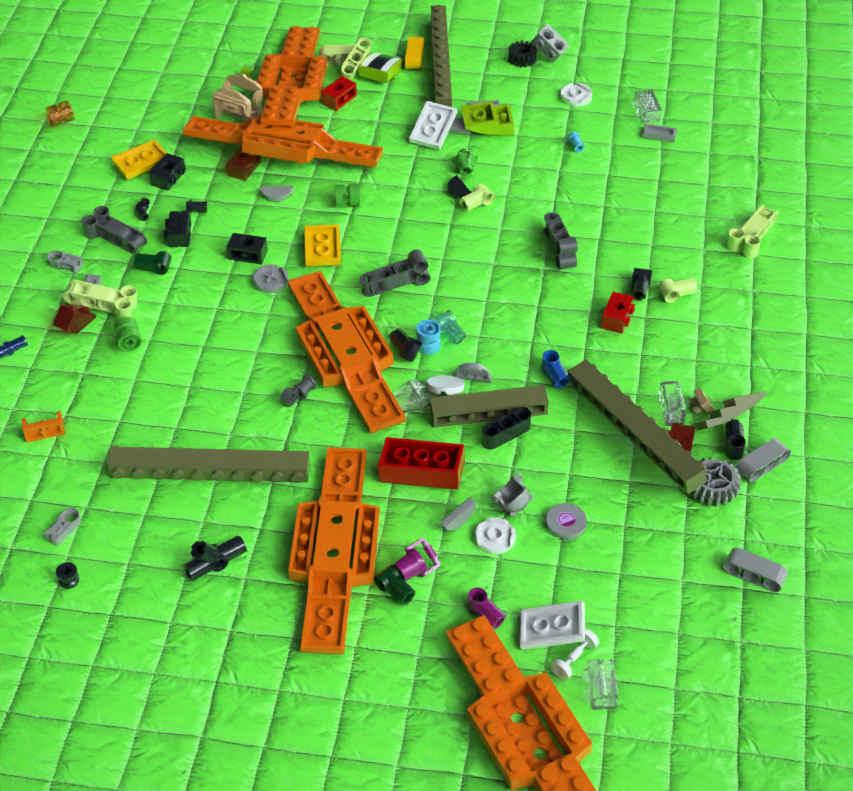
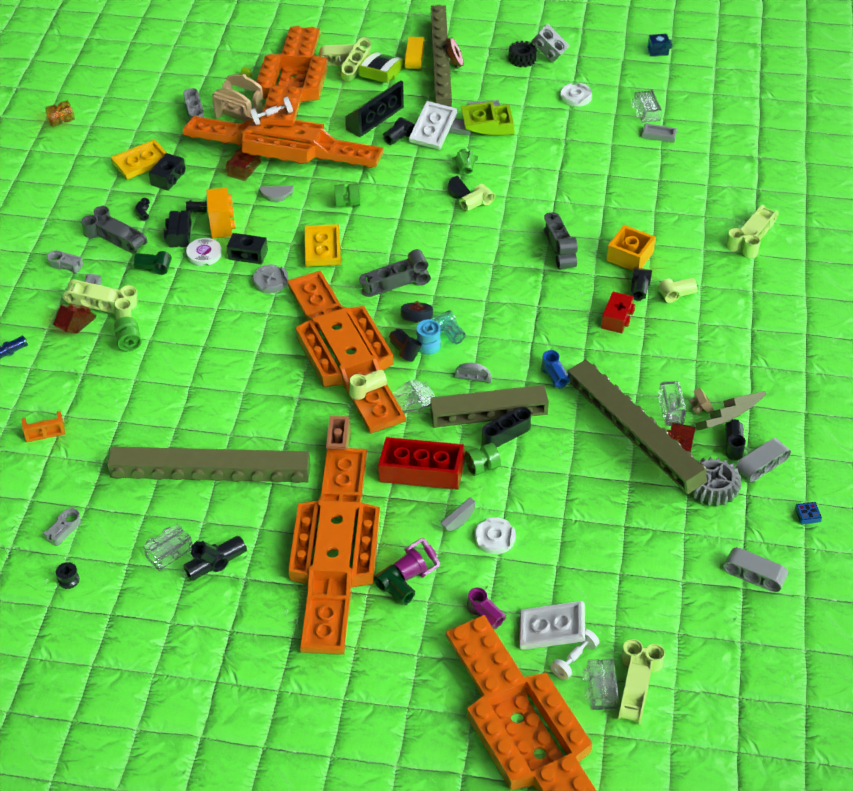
dark grey connector [280,375,317,407] -> none
red brick [321,76,357,111] -> none
white tile [427,375,465,395] -> none
light grey helmet [490,472,534,516] -> none
light grey tile [546,503,587,540] -> none
medium azure pin [568,132,585,153] -> none
none -> clear brick [143,523,193,571]
none -> light grey beam [184,88,204,121]
none -> white tile [186,238,222,266]
none -> light orange brick [206,188,235,238]
none -> white wheel [250,96,293,125]
none -> nougat slope [326,416,351,449]
none -> black slope [345,80,404,137]
none -> yellowish green piece [349,370,387,400]
none -> black piece [383,117,415,146]
none -> black wheel [401,301,433,323]
none -> reddish brown tile [445,37,464,68]
none -> bright green wheel [465,443,501,476]
none -> light orange brick [606,225,656,271]
none -> yellowish green piece [618,639,665,725]
none -> brick [647,34,672,57]
none -> blue tile [795,502,822,524]

